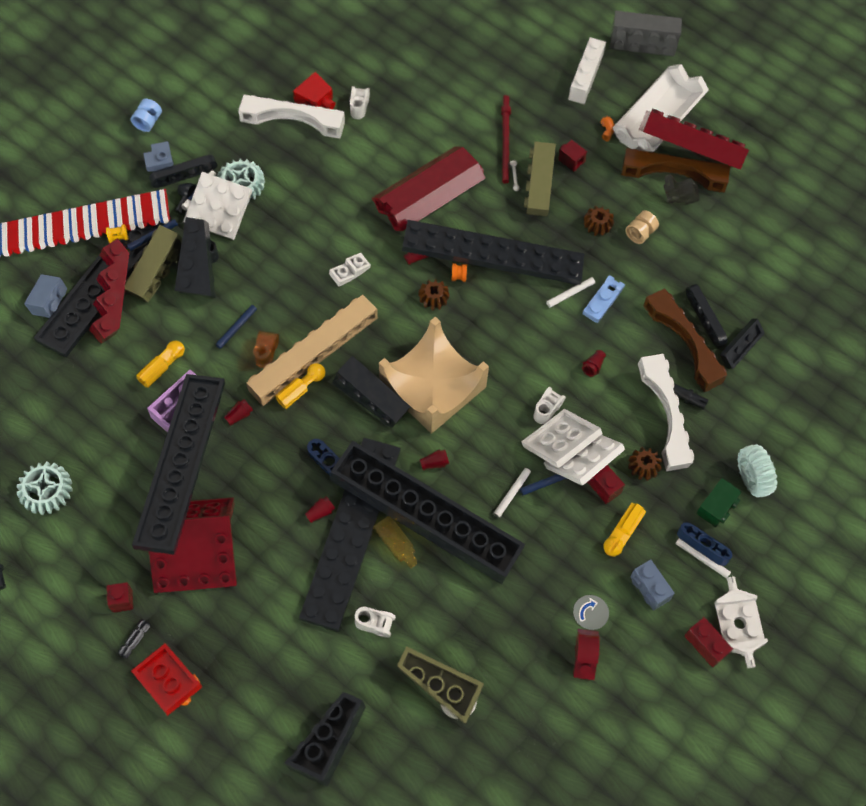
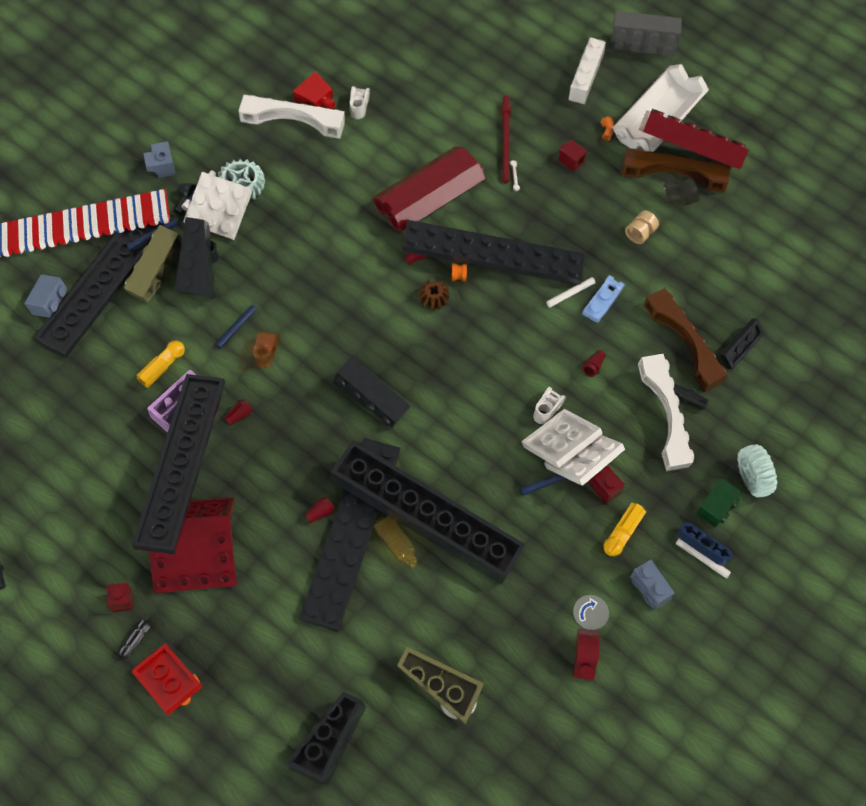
light aqua gear [17,461,73,515] -> none
dark red brick [89,238,129,344] -> none
yellow bush [106,224,128,243] -> none
light blue wheel [131,98,162,132] -> none
black beam [149,155,217,188] -> none
tan brick [246,295,378,406] -> none
yellow piece [275,363,326,409] -> none
dark blue beam [307,439,340,476] -> none
white slope [329,253,371,287] -> none
white piece [355,607,396,637] -> none
tan piece [379,317,489,434] -> none
dark red cone [420,449,450,470] -> none
white bar [493,468,531,518] -> none
olive wedge [524,142,556,216] -> none
reddish brown gear [584,205,614,236] -> none
reddish brown gear [628,447,662,481] -> none
dark red brick [684,617,733,668] -> none
black beam [686,284,728,347] -> none
white plate [715,577,768,668] -> none

